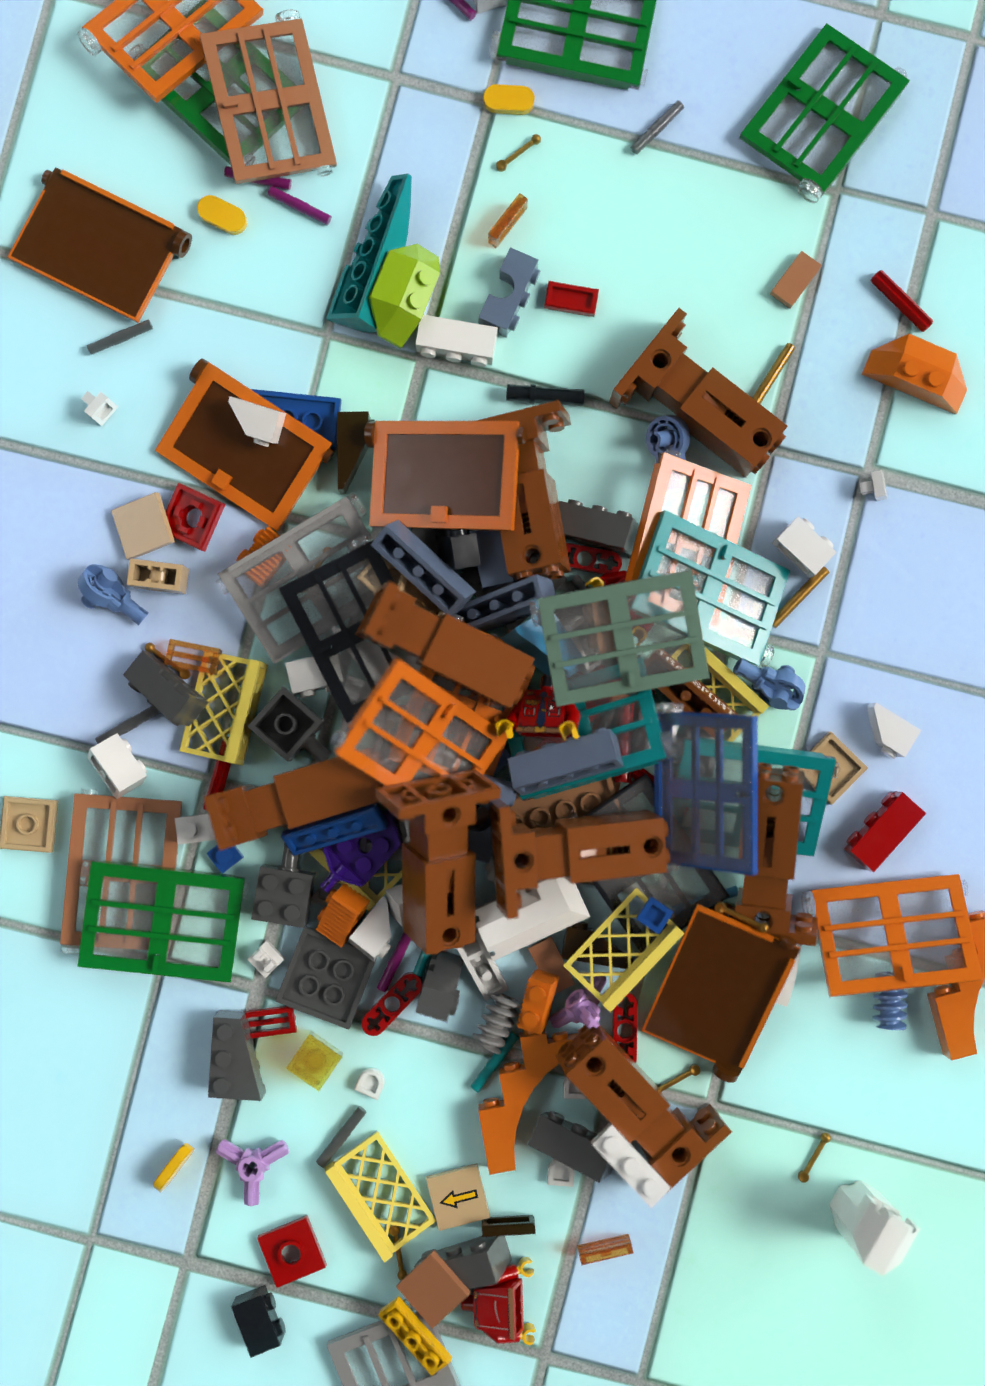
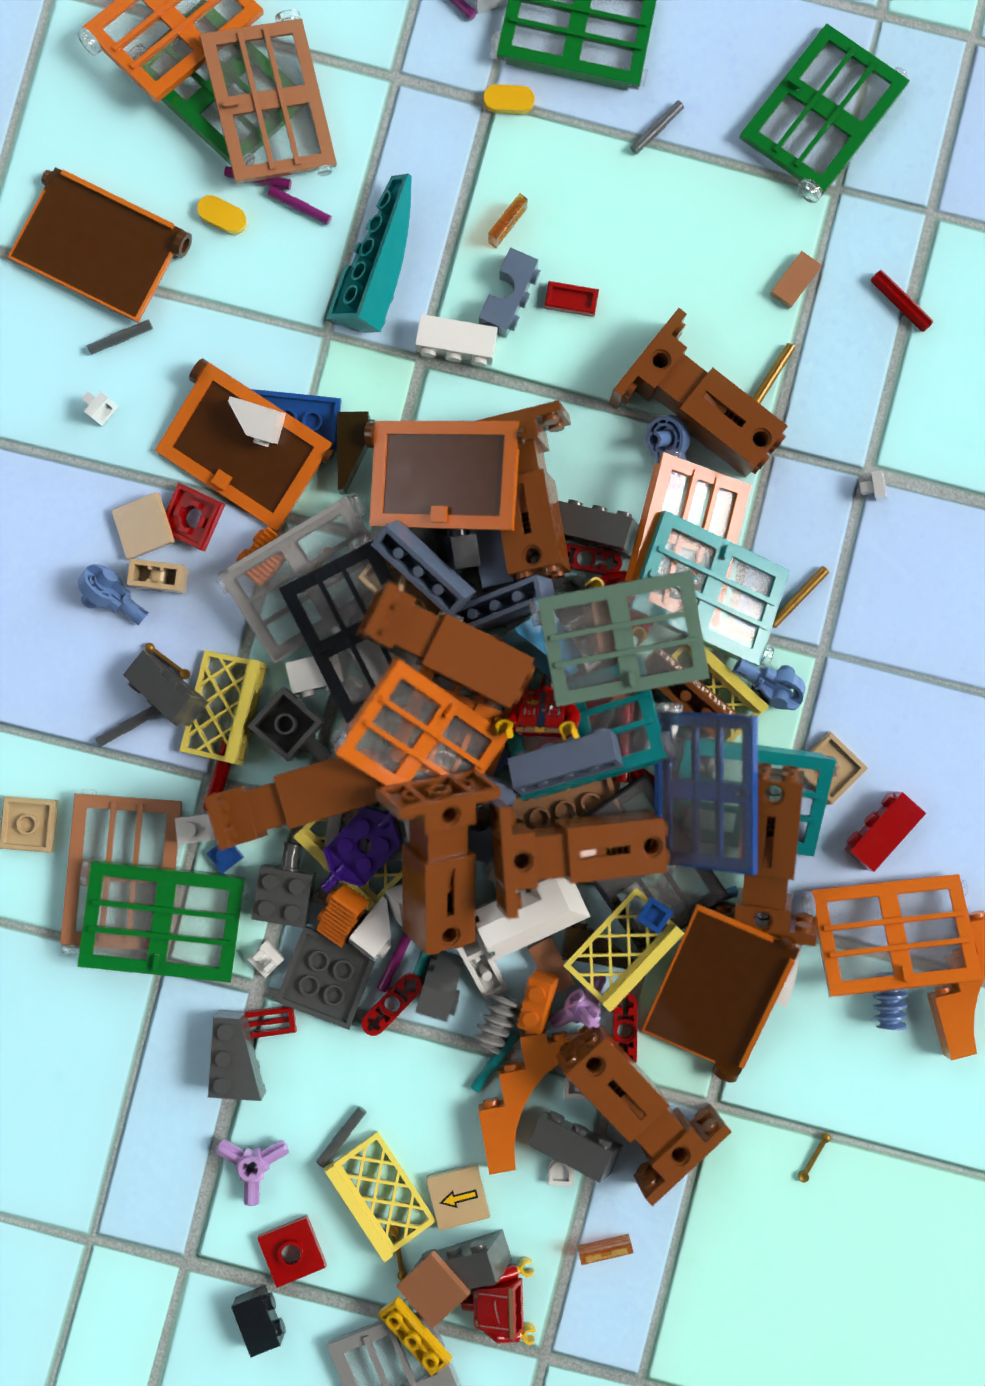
white brick [87,733,147,800] -> none
yellow tile [153,1143,195,1193] -> none
clear orange tile [164,639,222,676] -> none
blue tile [281,803,388,856] -> none
clear yellow head [286,1030,343,1091] -> none
white tile [354,1068,385,1101] -> none
lime wedge [369,244,440,348] -> none
dark brown tile [482,1215,536,1237] -> none
pearl gold hinge [496,134,541,172] -> none
black pin [506,383,585,406] -> none
white brick [591,1122,671,1209] -> none
pearl gold hinge [658,1064,700,1092] -> none
pearl gold hinge [715,902,769,933] -> none
white brick [772,516,837,578] -> none
white brick [829,1180,920,1276] -> none
orange wedge [862,334,967,414] -> none
white slope [867,702,921,759] -> none

